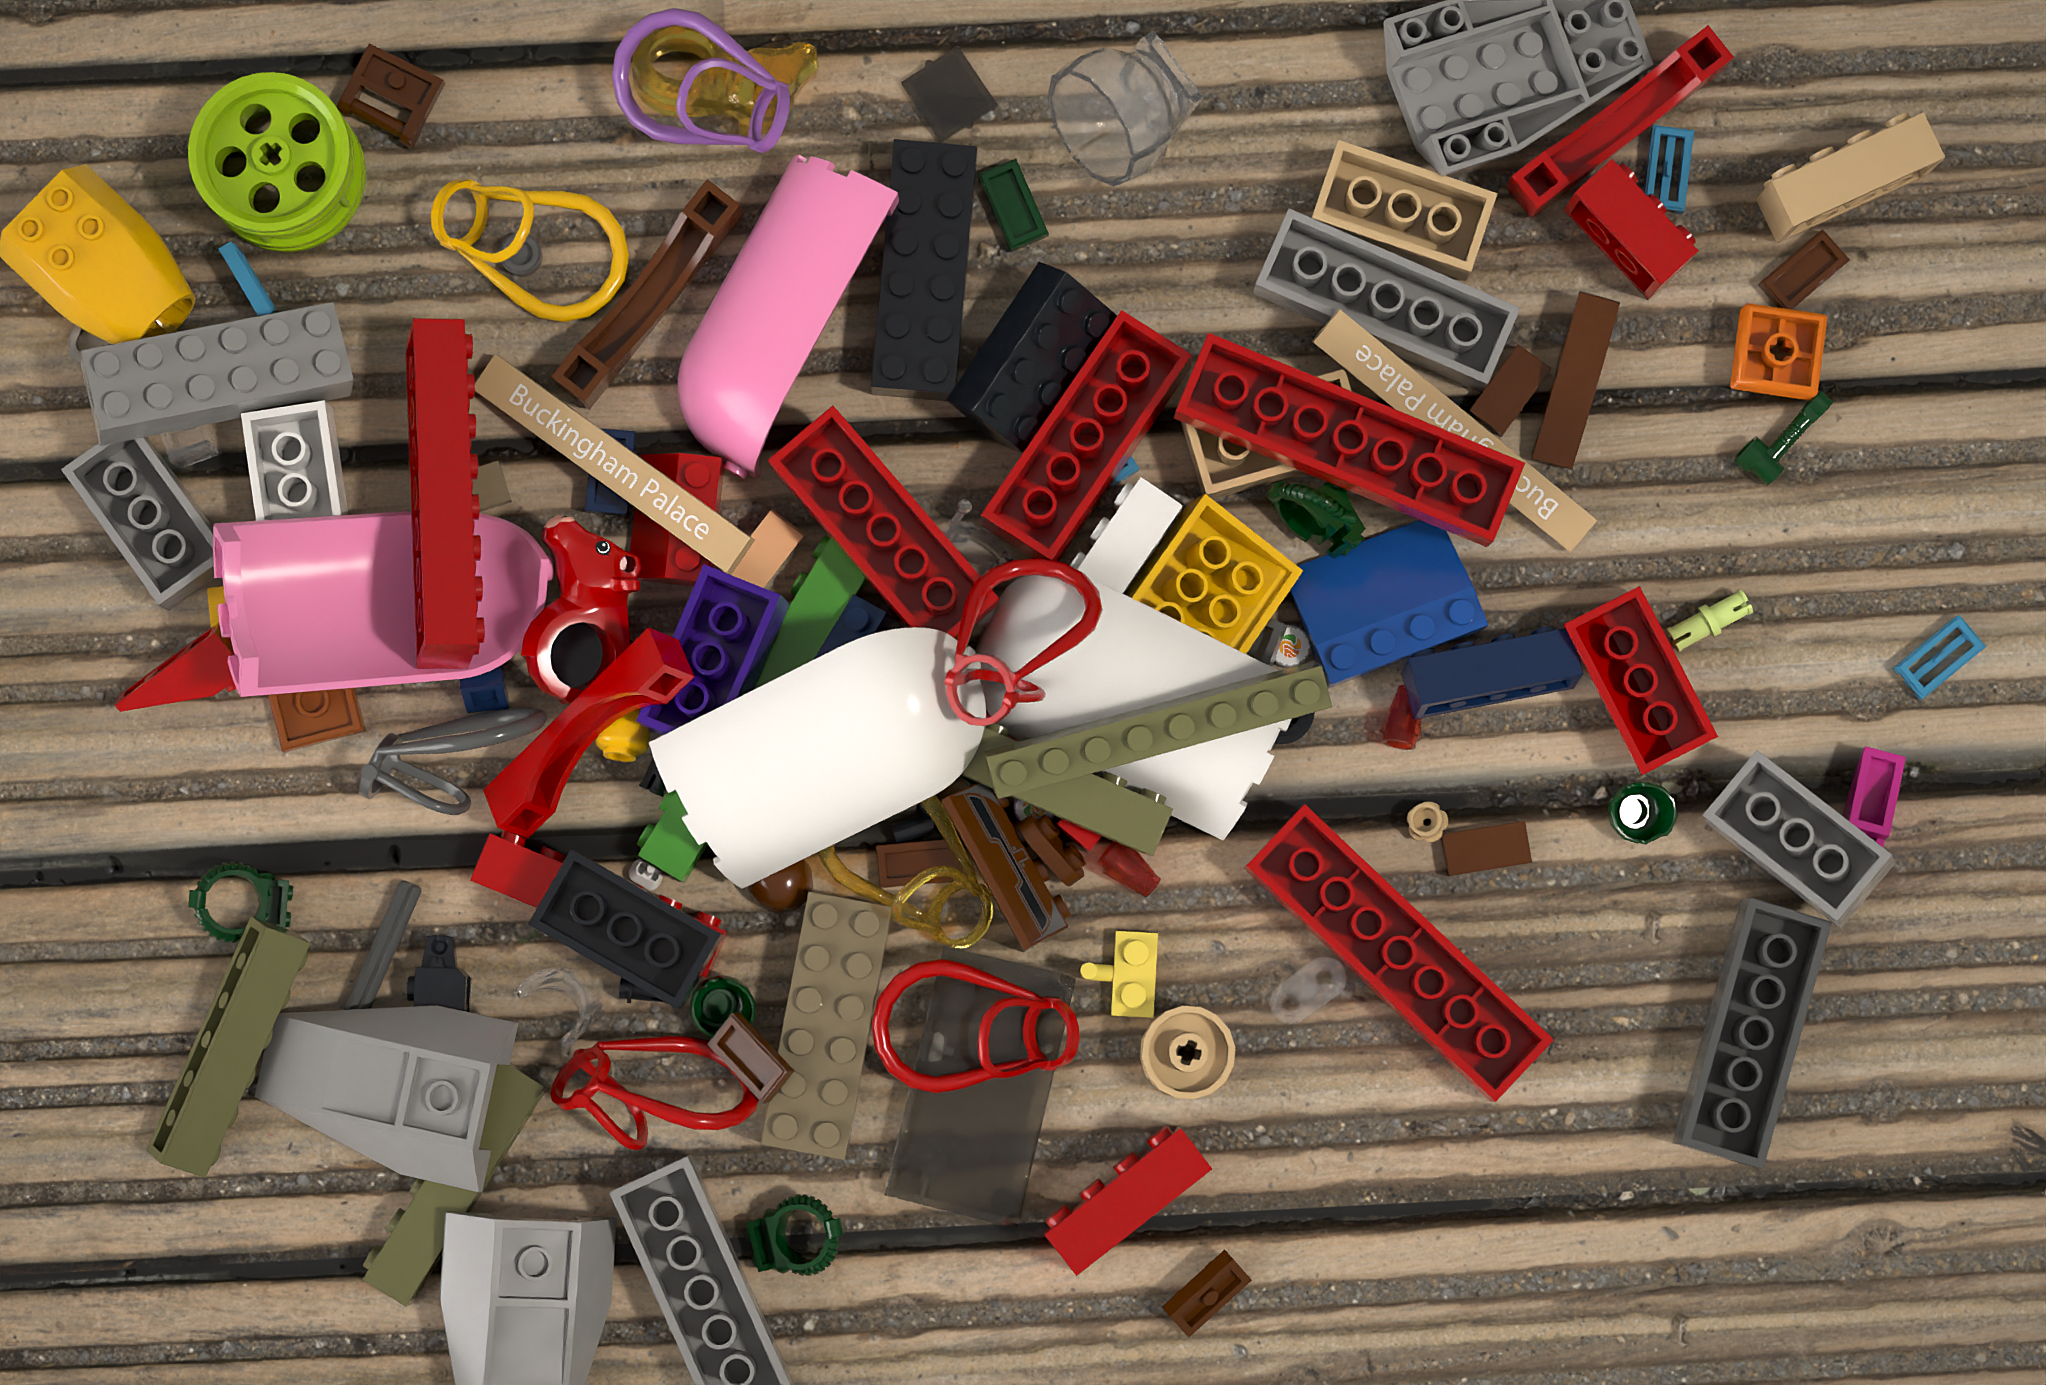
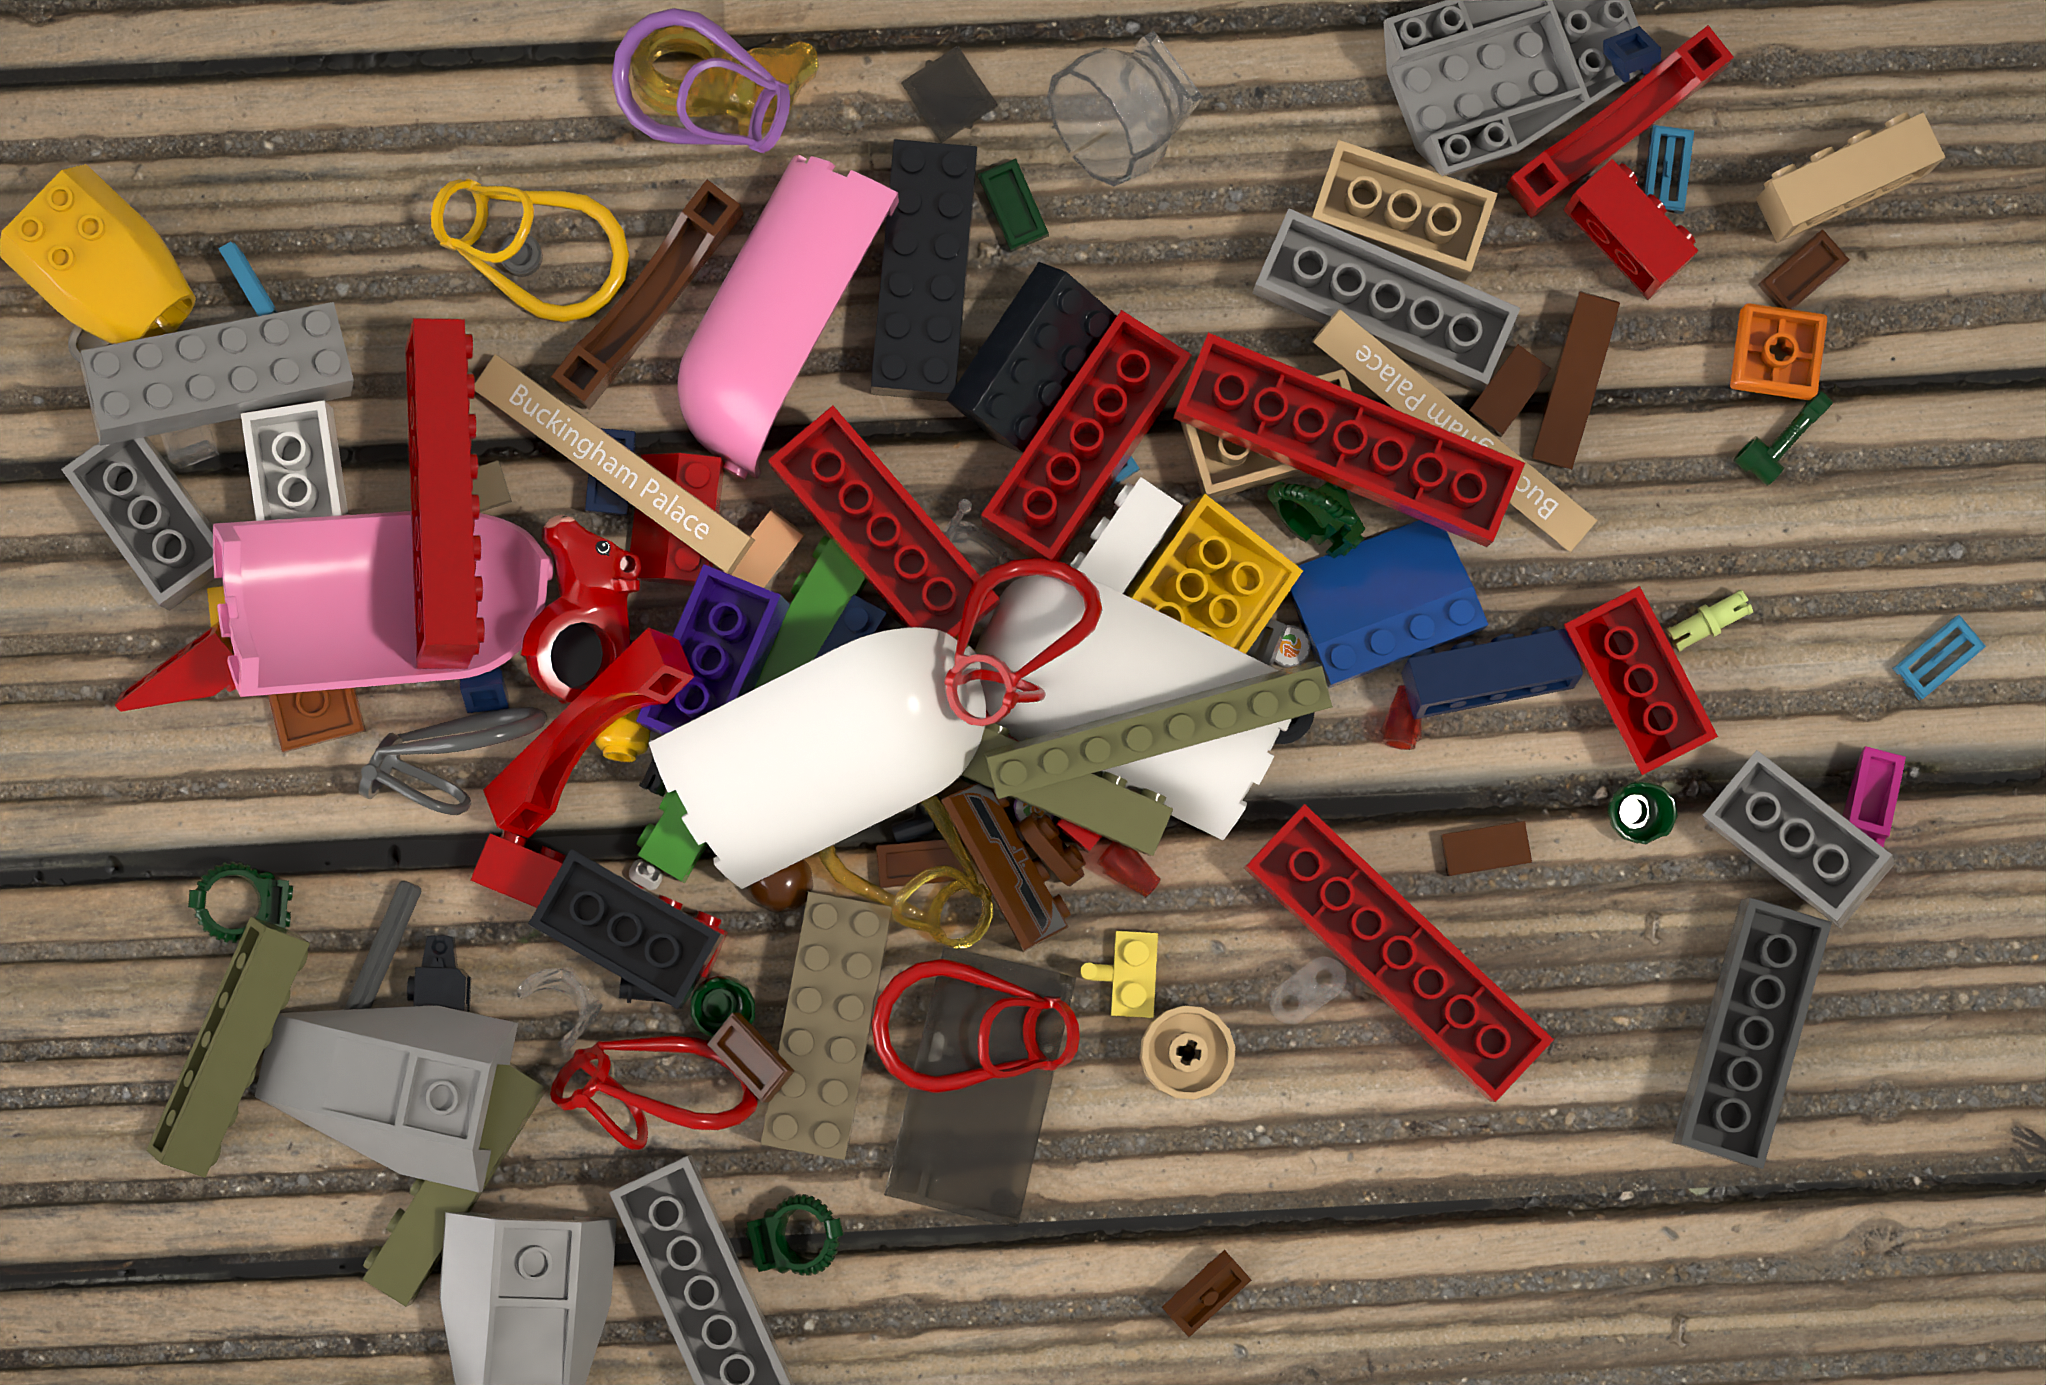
lime wheel [188,72,366,252] -> none
reddish brown plate [337,43,445,149] -> none
red brick [1044,1125,1212,1276] -> none
tan plate [1407,802,1448,843] -> none
none -> dark blue tile [1603,26,1661,83]

